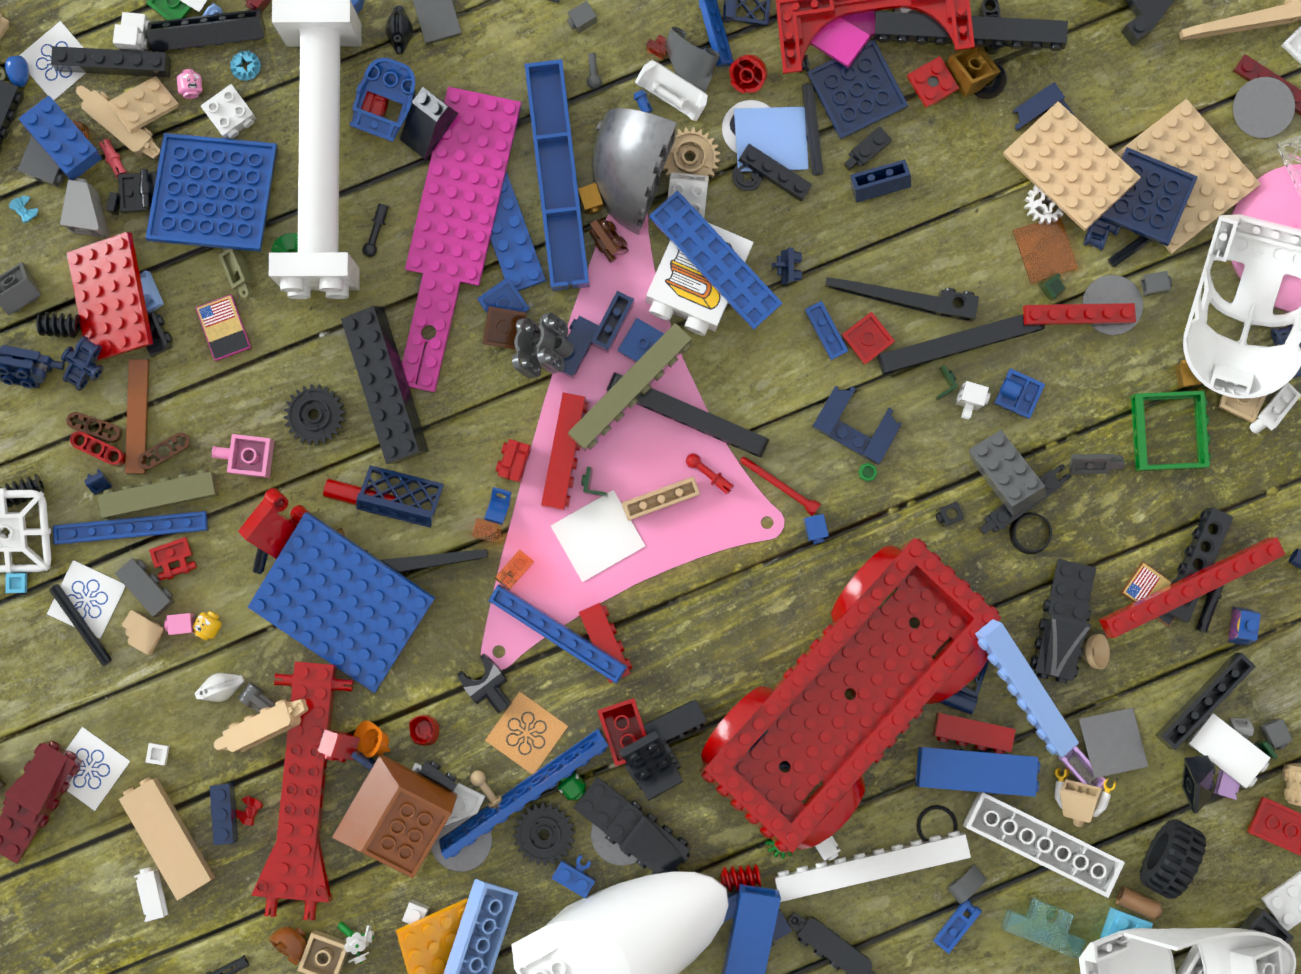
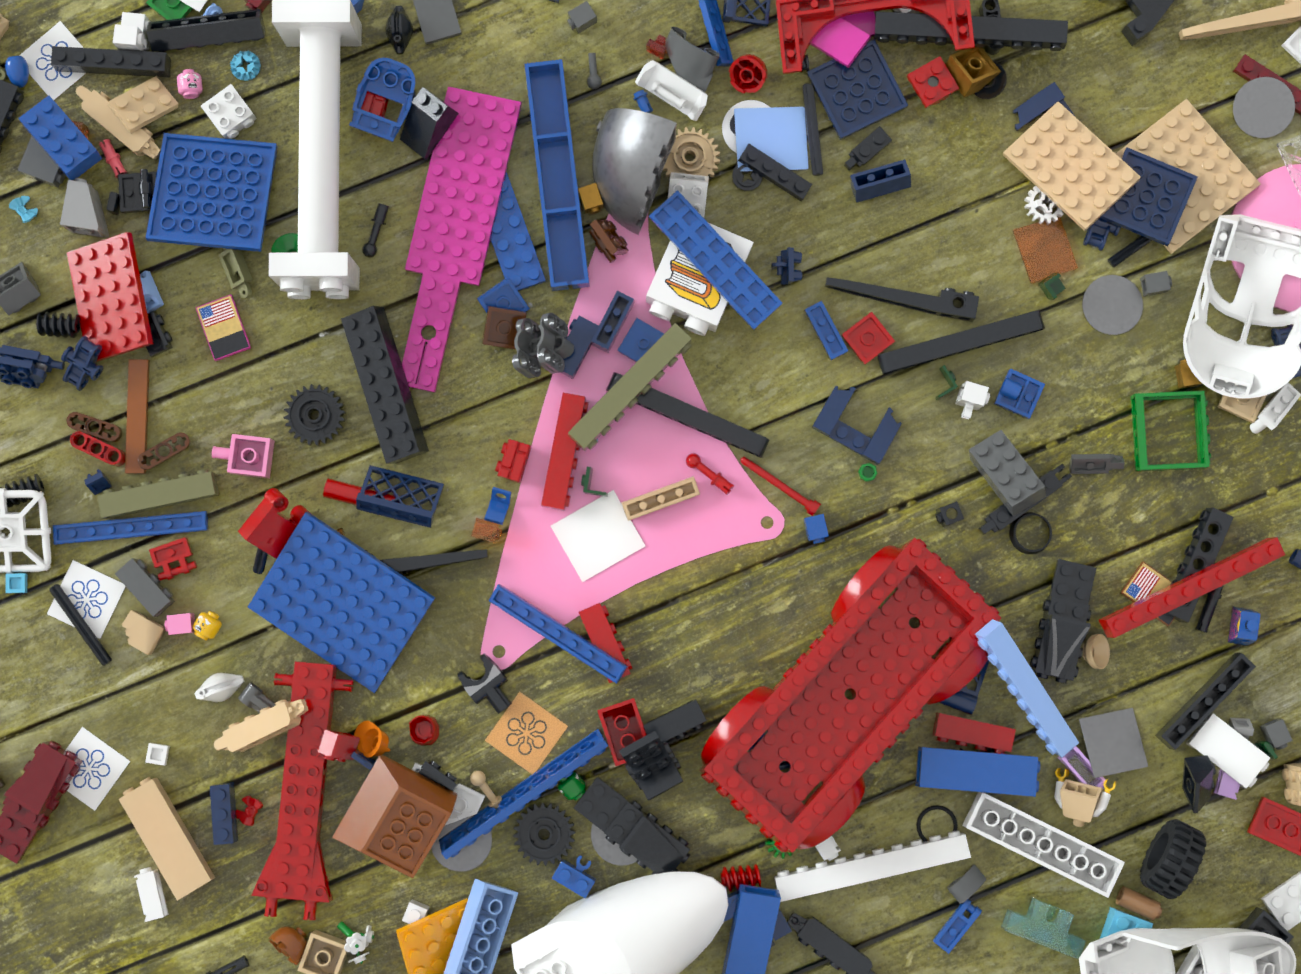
clear orange hinge [494,549,534,591] -> none
red plate [1023,303,1136,325] -> none

